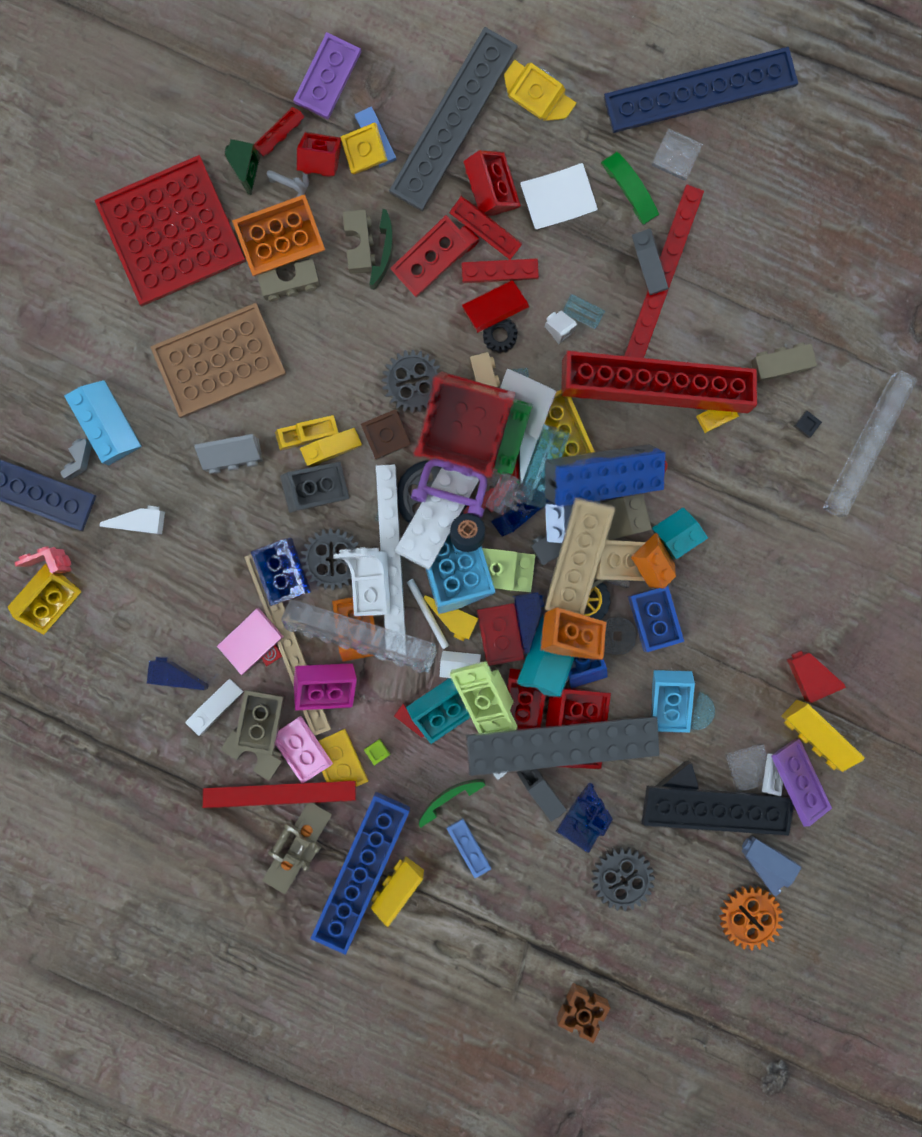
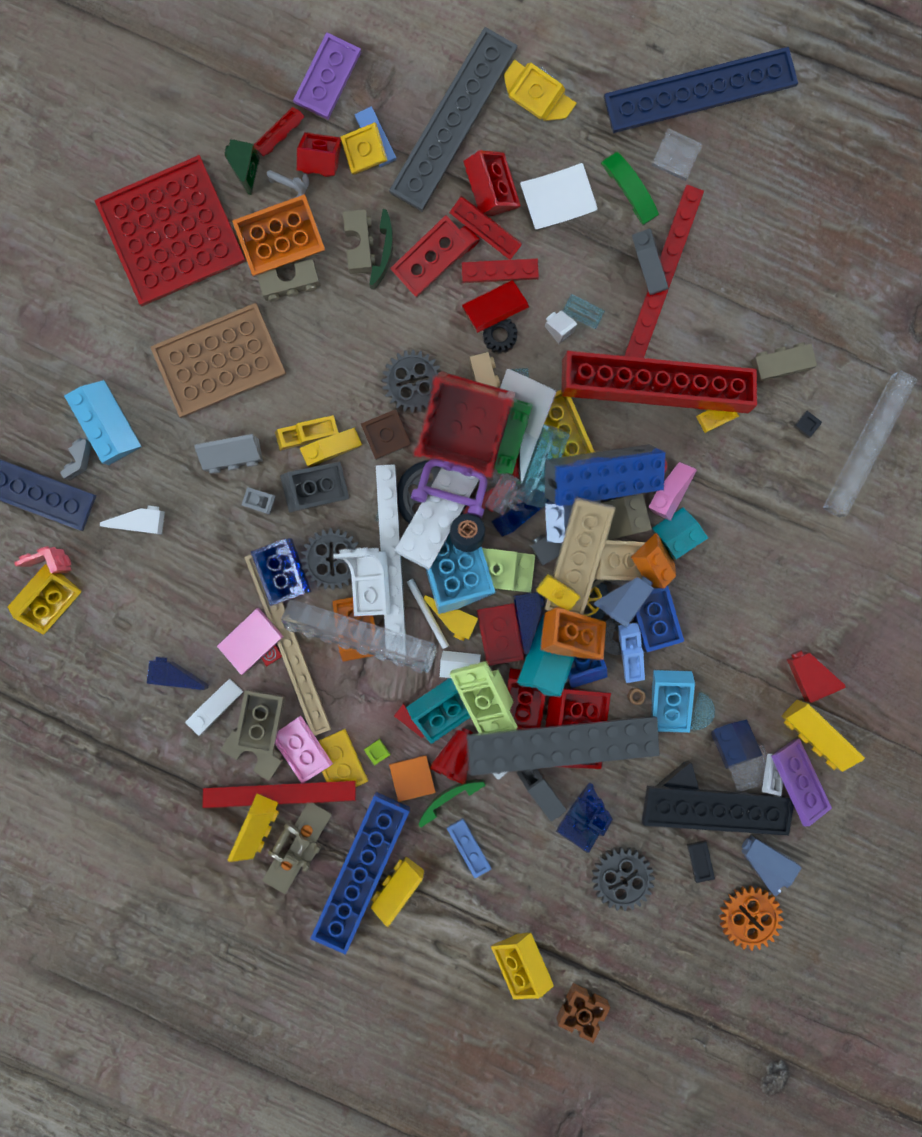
dark pink slope [294,663,357,710] -> none
none -> yellow slope [227,794,279,862]
none -> light grey slope [242,487,276,515]
none -> orange tile [389,755,436,802]
none -> red cone [430,728,473,784]
none -> yellow slope [491,932,554,999]
none -> yellow plate [536,574,580,611]
none -> sand blue slope [594,576,654,627]
none -> light blue slope [618,622,645,683]
none -> medium nougat axle [627,688,646,705]
none -> bright pink slope [648,462,697,521]
none -> black tile [687,840,715,883]
none -> dark blue slope [711,720,763,769]

